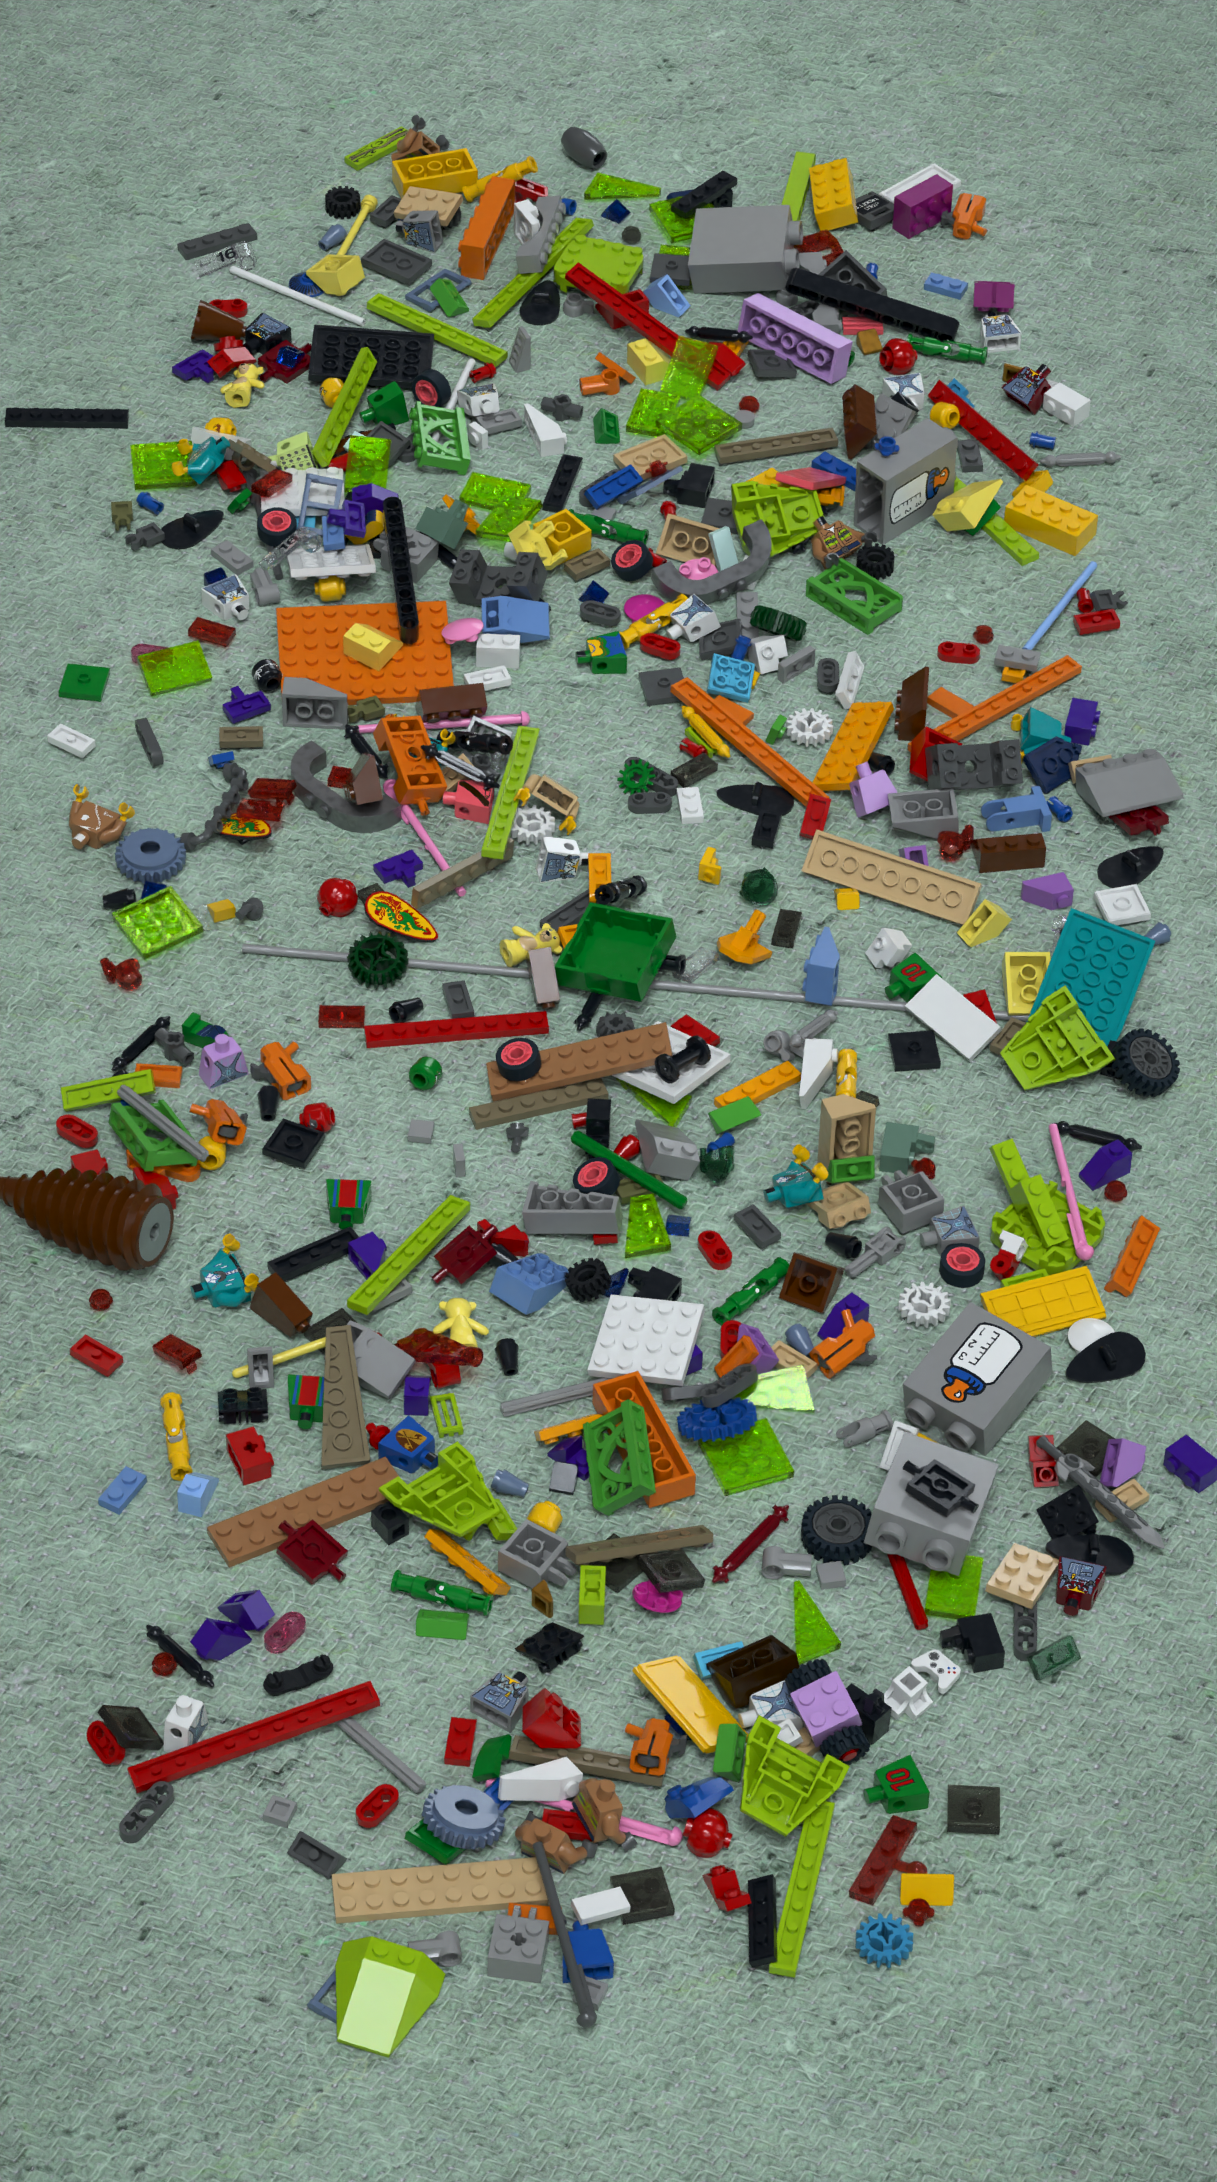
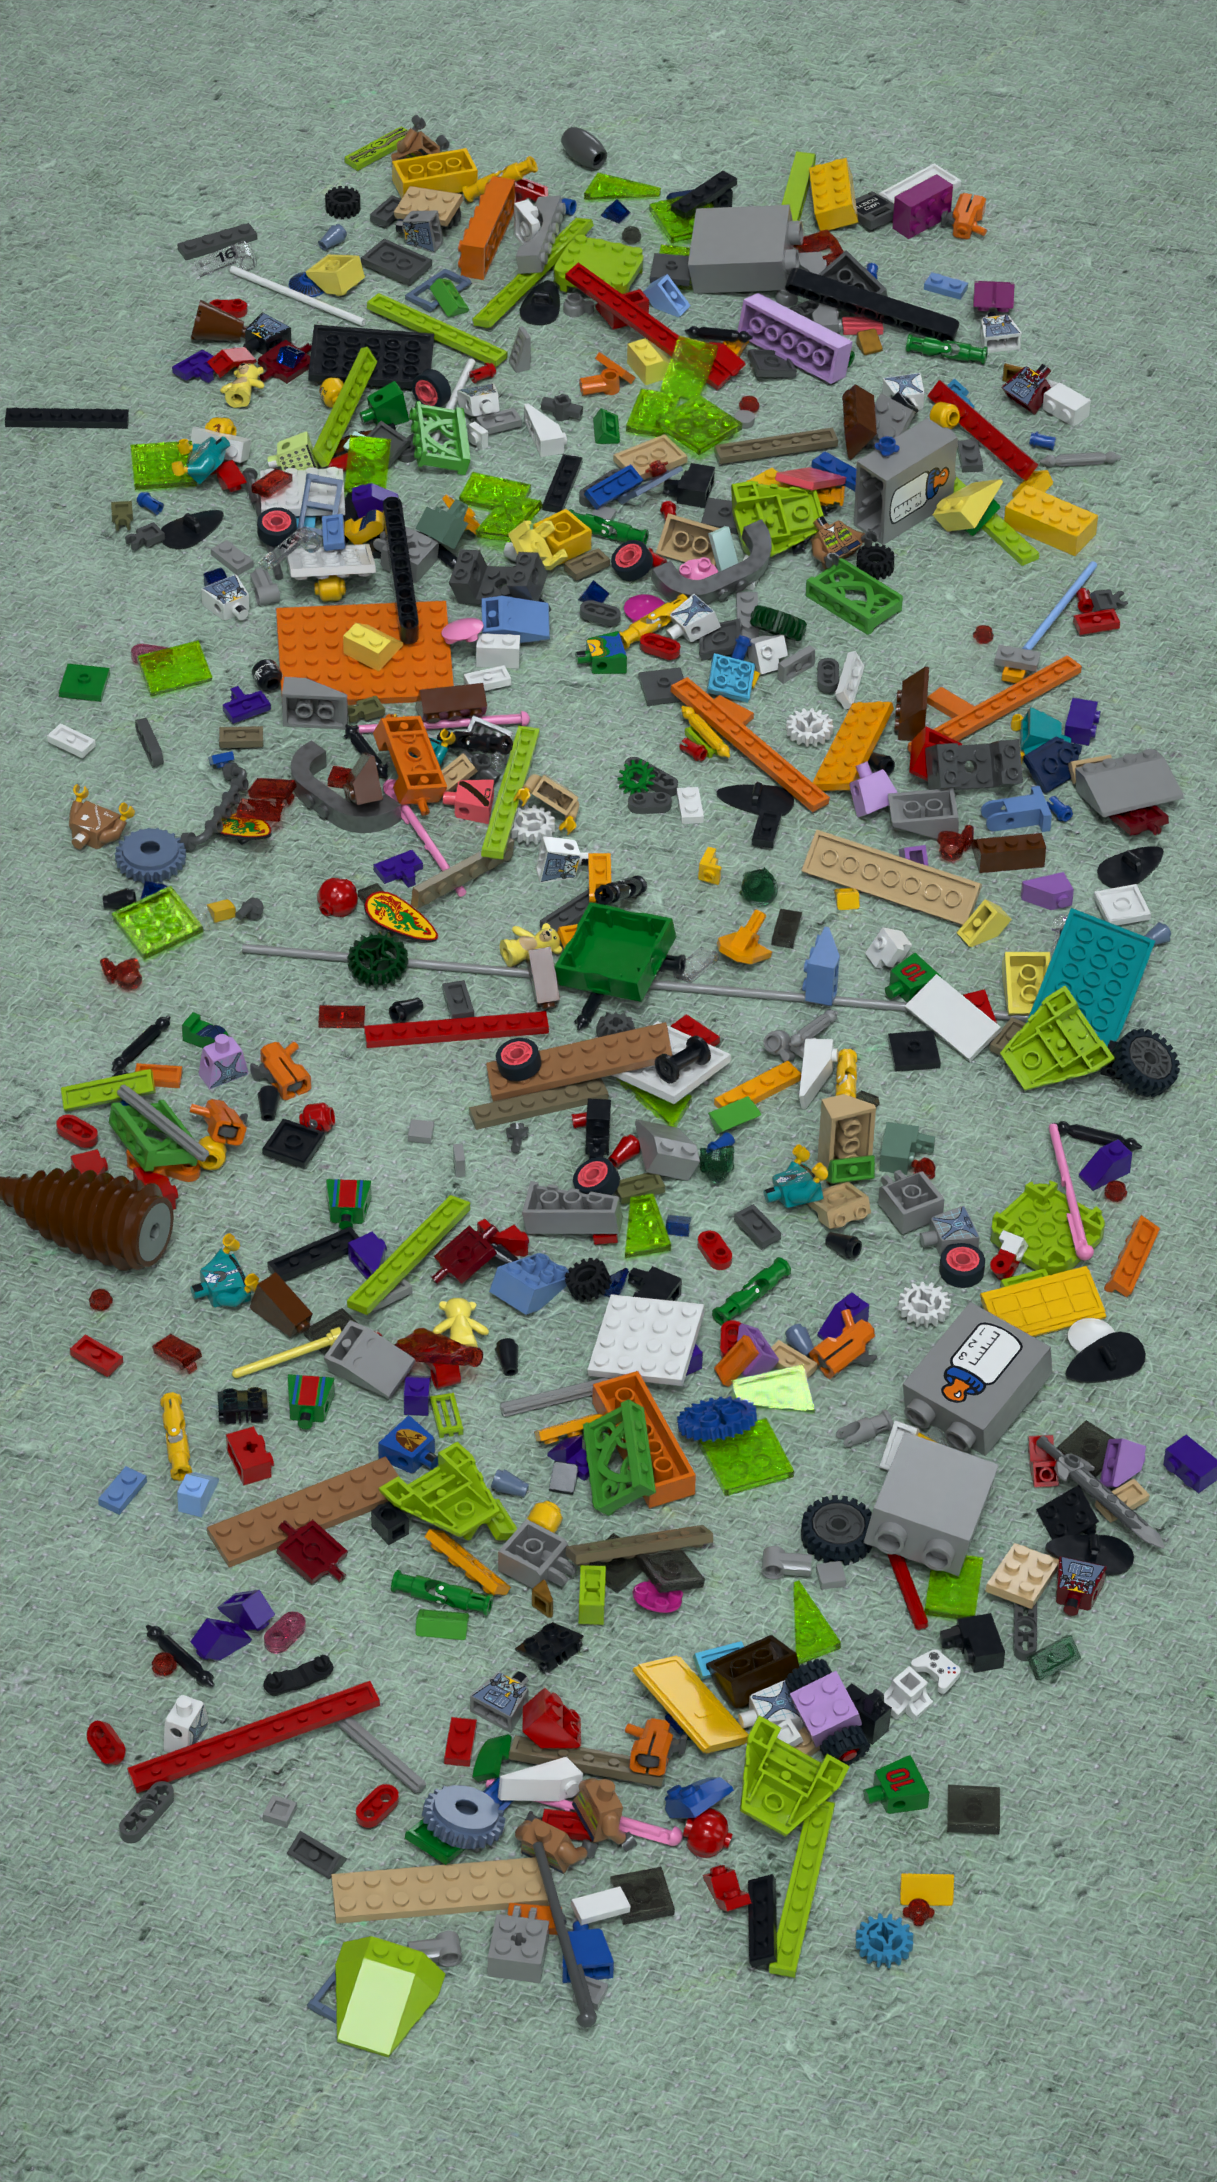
clear smoke plate [97,1705,164,1750] -> none
dark grey axle [154,1028,194,1065] -> none
clear red plate [188,617,236,647] -> none
red plate [213,336,244,352] -> none
green plate [227,488,253,515] -> none
dark tan plate [228,439,276,474] -> none
light grey slope [247,1346,274,1389] -> none
dark tan wing [321,1325,370,1470] -> none
dark purple hinge [326,500,366,538] -> none
light yellow piece [337,195,378,255] -> none
red plate [366,1423,390,1449] -> none
green head [409,1056,443,1091] -> none
black wheel [421,743,500,790] -> none
green axle [571,1130,688,1209] -> none
dark grey beam [661,1383,711,1401] -> none
clear smoke plate [670,753,718,788] -> none
dark grey beam [701,1364,758,1408] -> none
dark red wheel [712,1504,789,1583] -> none
bright green slope [713,1724,747,1782] -> none
bright green plate [766,714,787,745] -> none
reddish brown slope [779,1252,845,1313] -> none
red plate [799,793,831,840] -> none
light grey connector [845,1226,906,1278] -> none
clear red plate [849,1815,927,1905] -> none
red plant [879,338,918,375] -> none
black plate [903,1459,979,1517] -> none
red plate [937,641,980,664] -> none
lime bracket [989,1138,1069,1249] -> none

